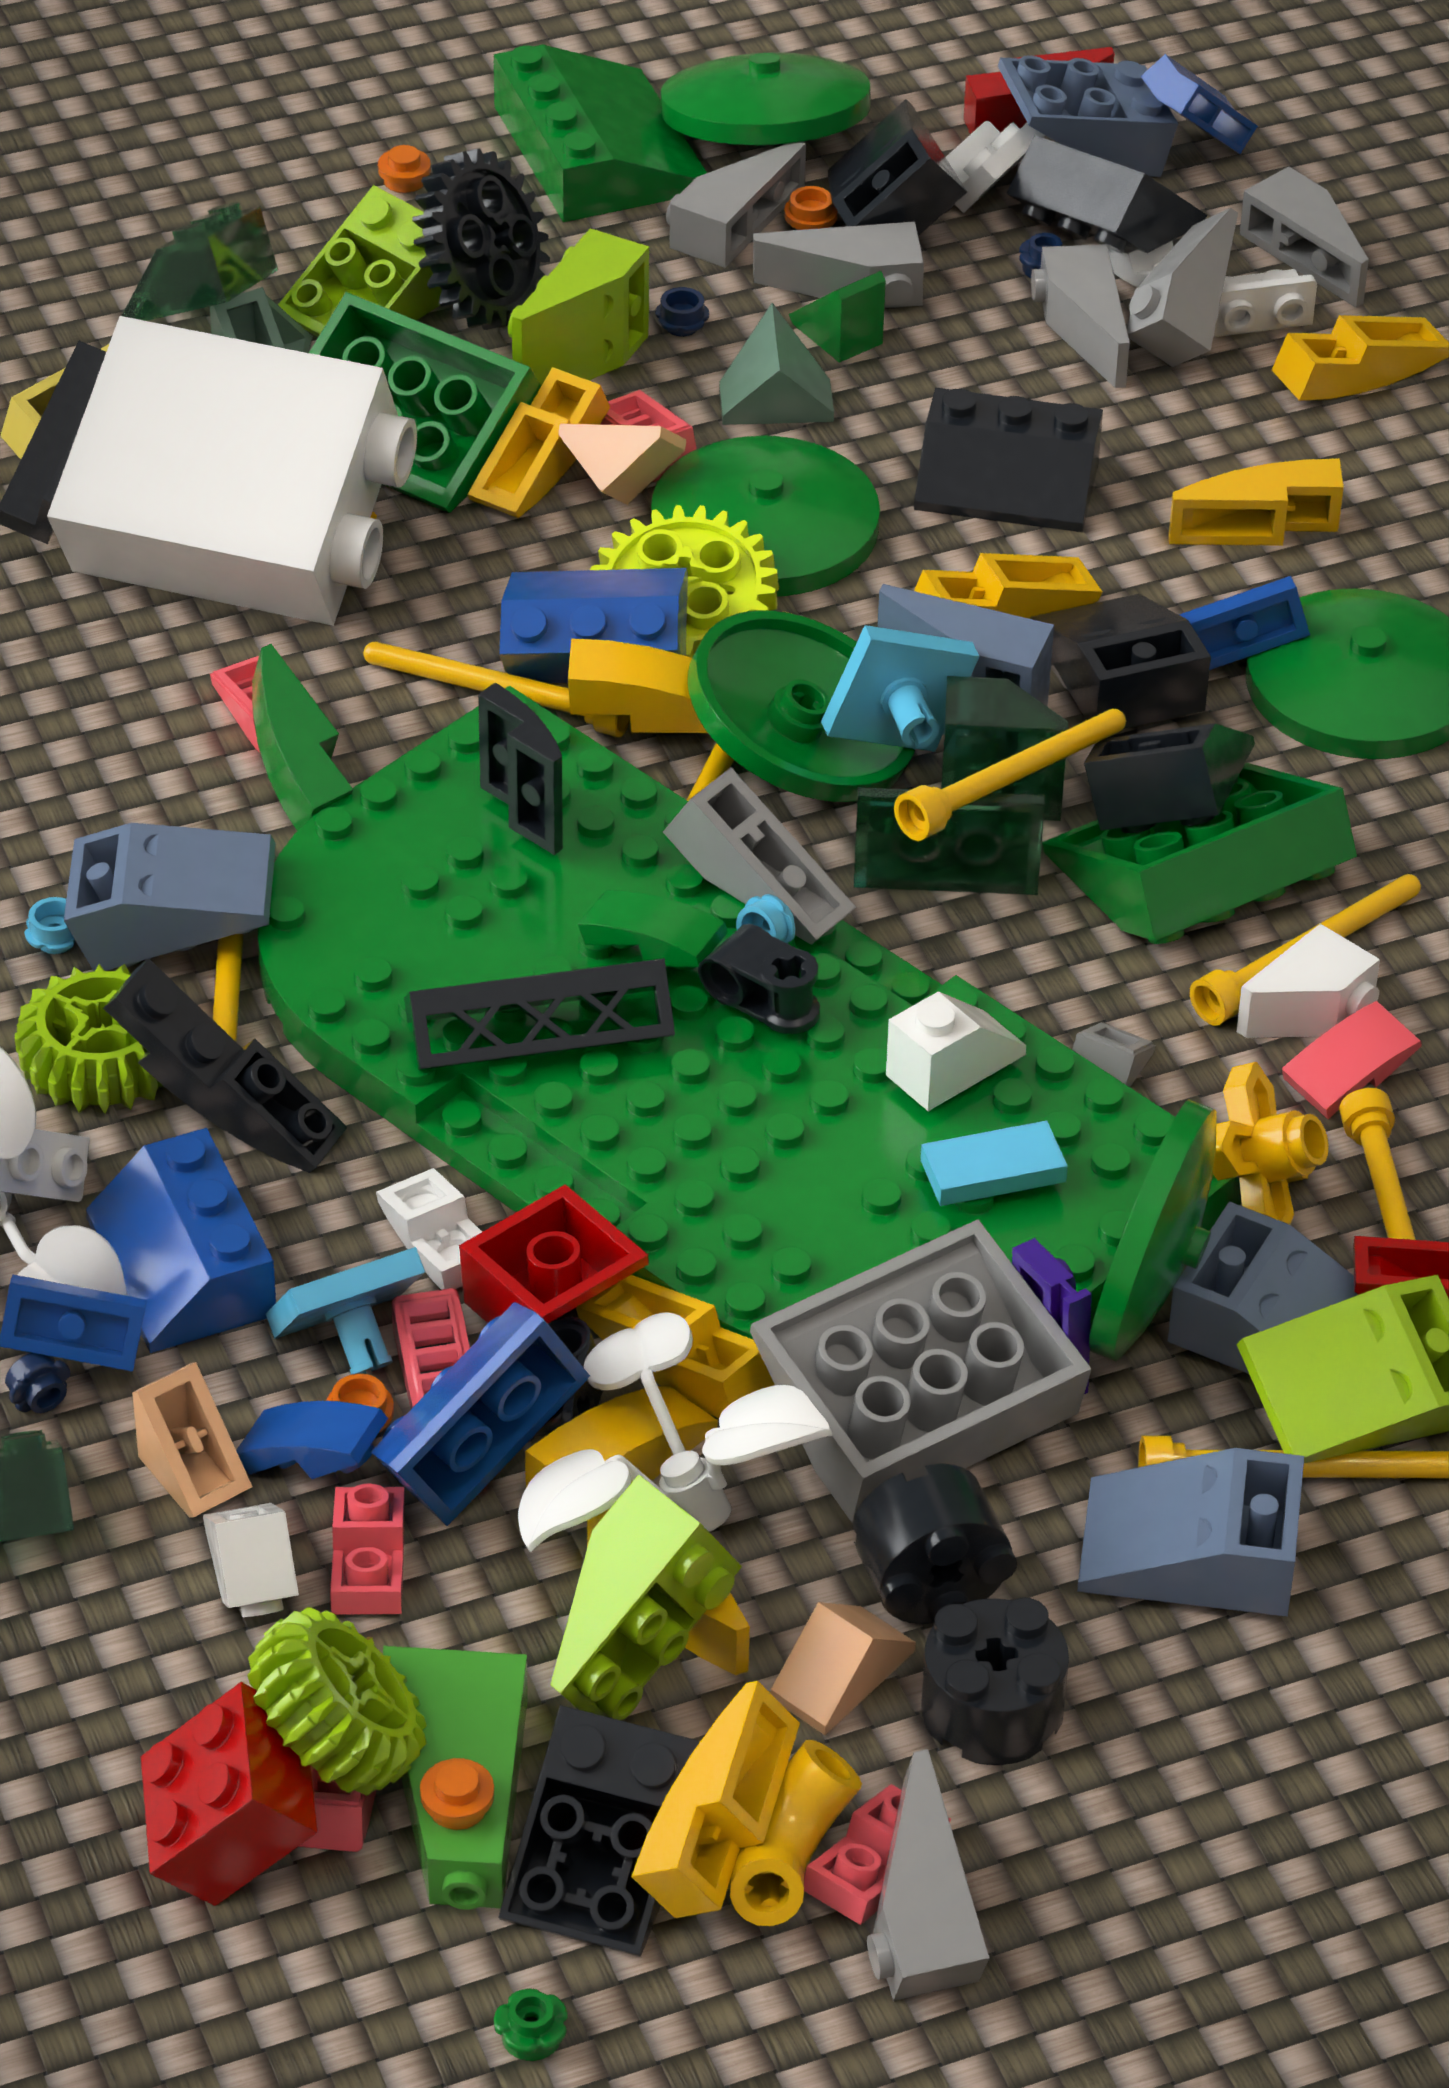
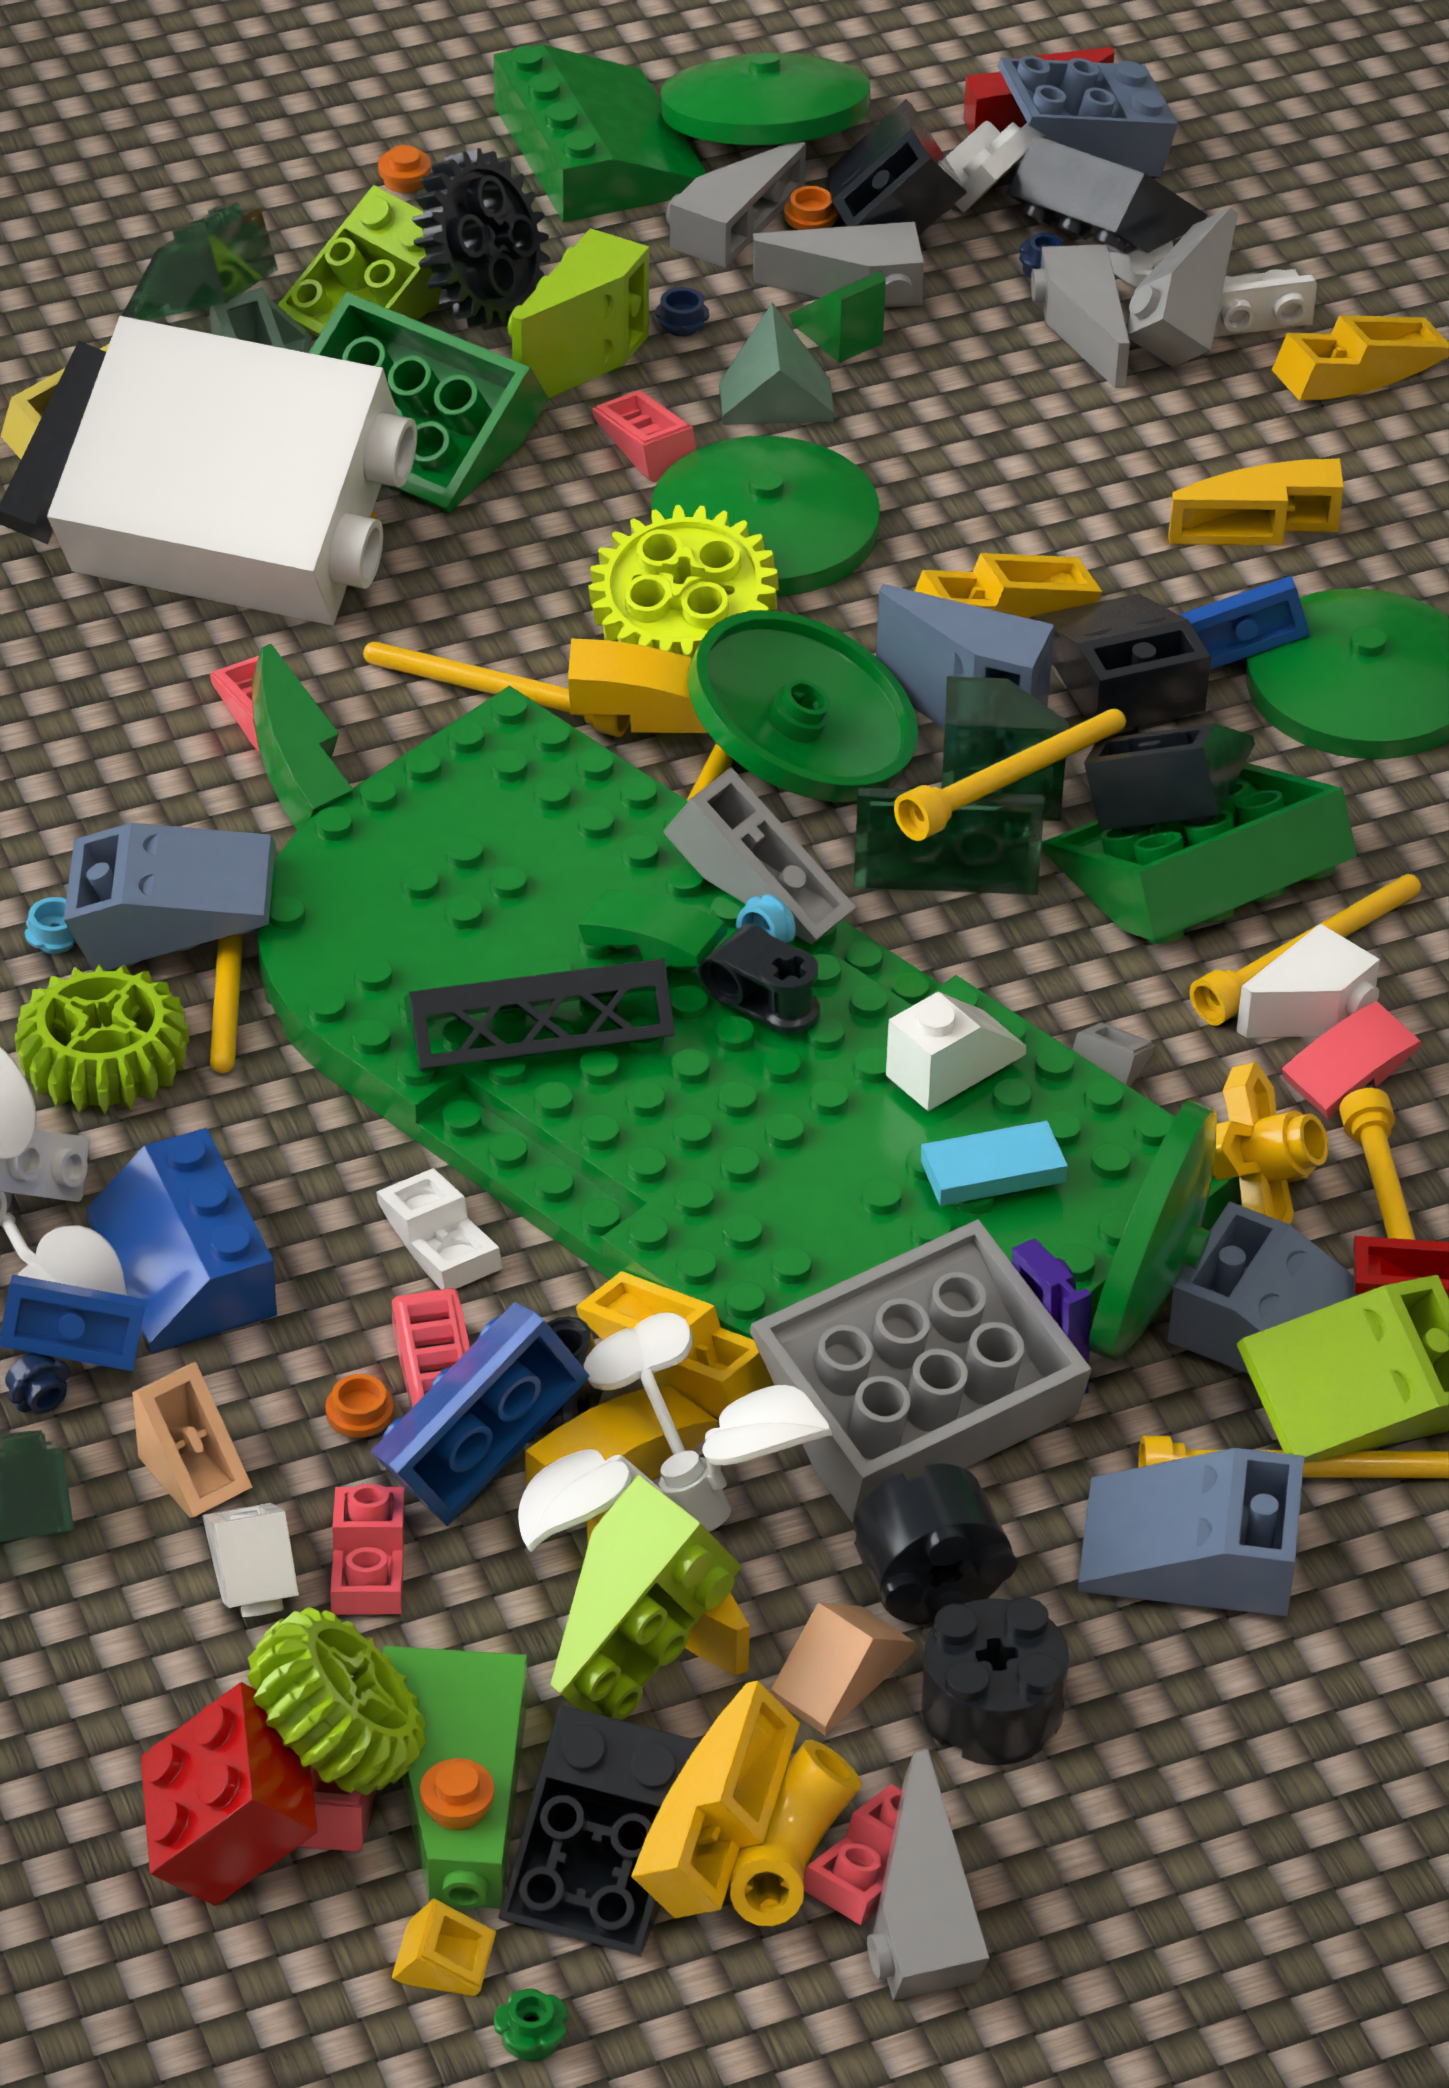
black slope [103,959,347,1173] -> none
blue slope [236,1401,388,1479] -> none
medium azure tile [266,1247,425,1375] -> none
red slope [459,1184,649,1324] -> none
yellow slope [467,367,610,518] -> none
black slope [478,683,563,855] -> none
blue slope [499,568,688,683] -> none
light nougat slope [558,424,686,505] -> none
medium azure tile [821,625,980,752] -> none
black slope [914,387,1103,532] -> none
blue piece [1141,54,1258,154] -> none
light grey slope [1240,166,1369,308] -> none
none -> yellow slope [392,1898,497,1996]

